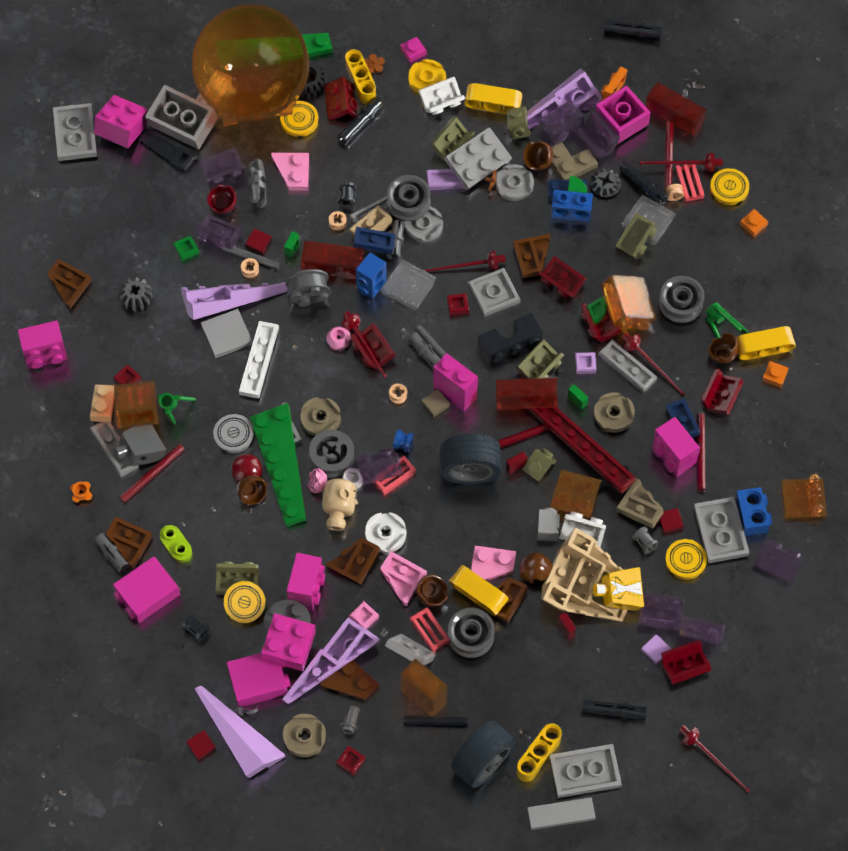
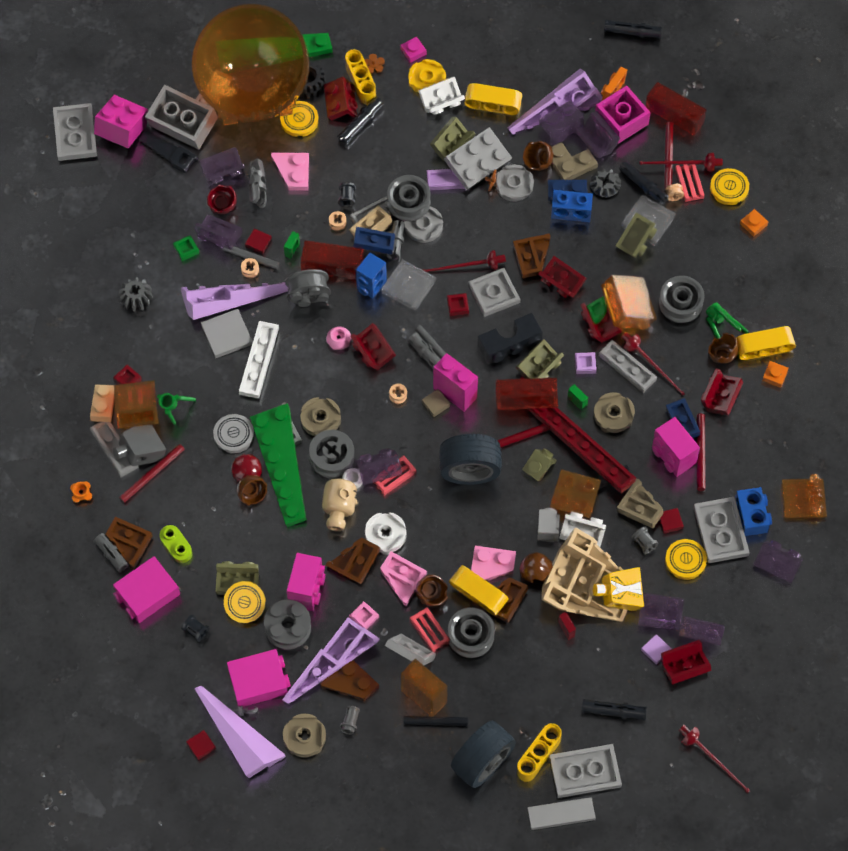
dark pink brick [18,320,67,369] -> none
reddish brown wing [47,259,92,309] -> none
dark pink brick [262,613,316,671] -> none
bright pink plate [307,468,327,493] -> none
dark red tile [336,745,366,776] -> none
dark red sword [341,311,387,378] -> none
blue wheel [393,430,414,453] -> none
dark red tile [506,452,528,475] -> none
olive bracket [507,106,530,139] -> none
green tile [568,175,587,193] -> none

